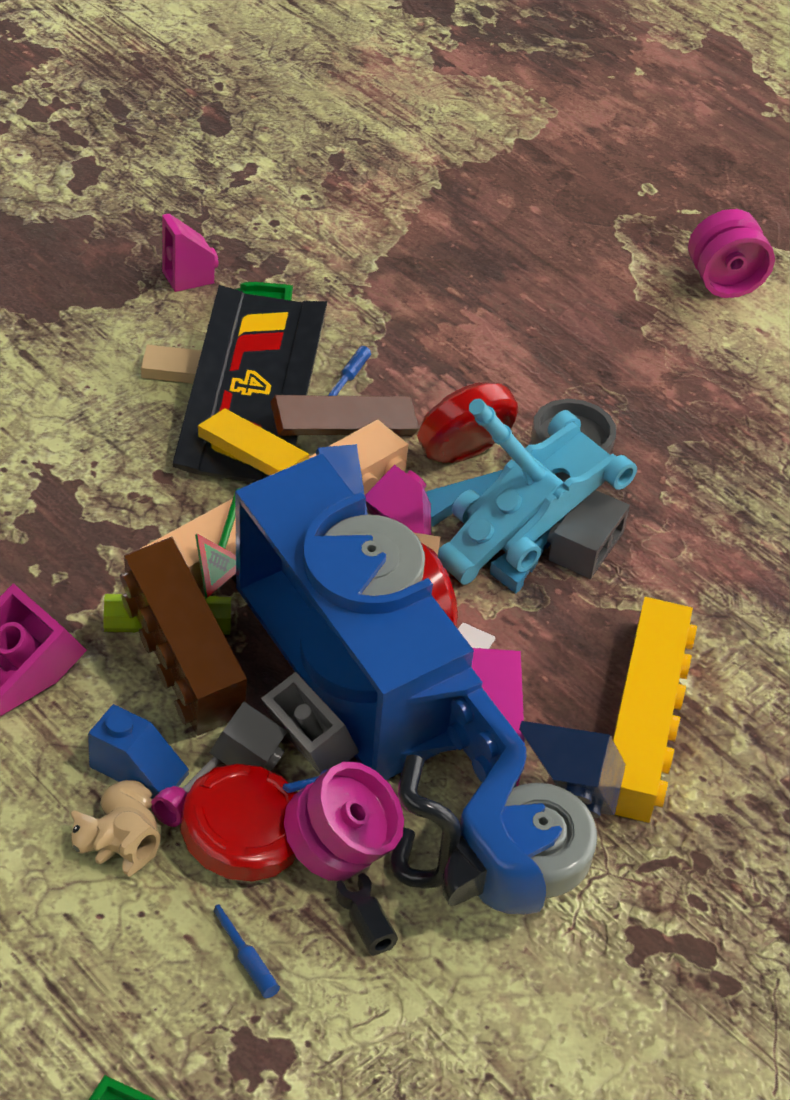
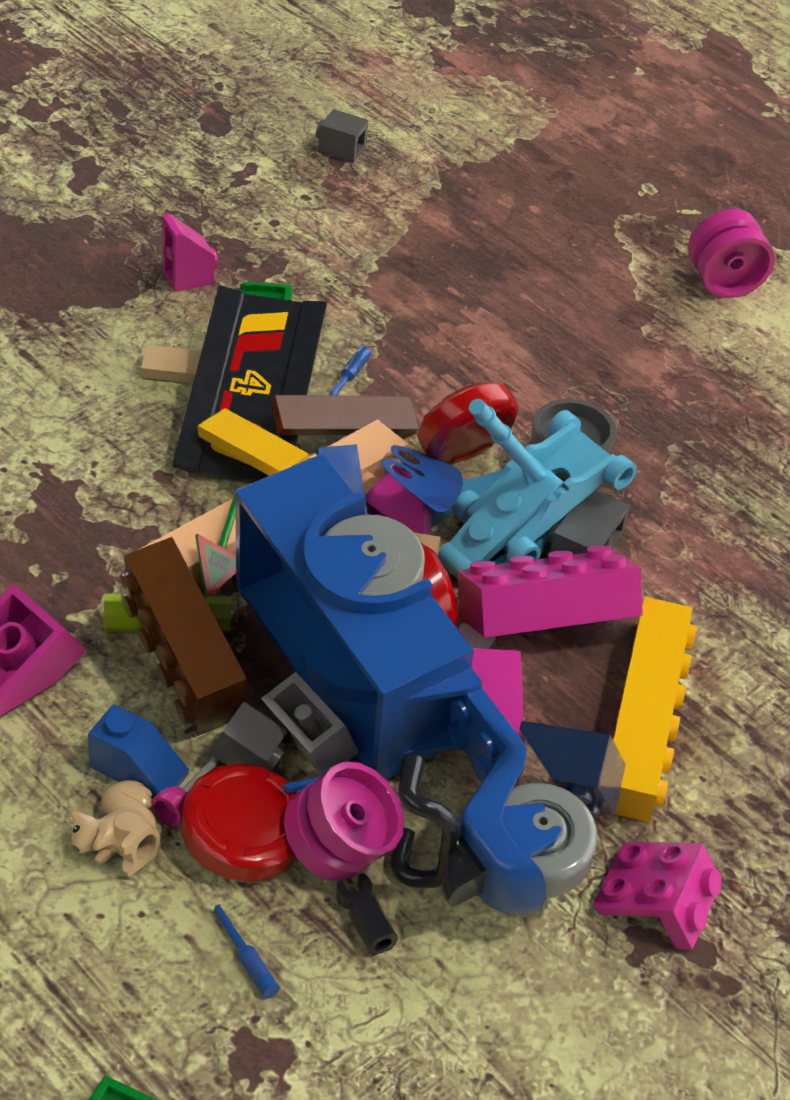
none -> dark grey brick [316,109,369,163]
none -> blue piece [382,445,463,513]
none -> dark pink brick [457,546,643,638]
none -> dark pink bracket [593,842,722,950]

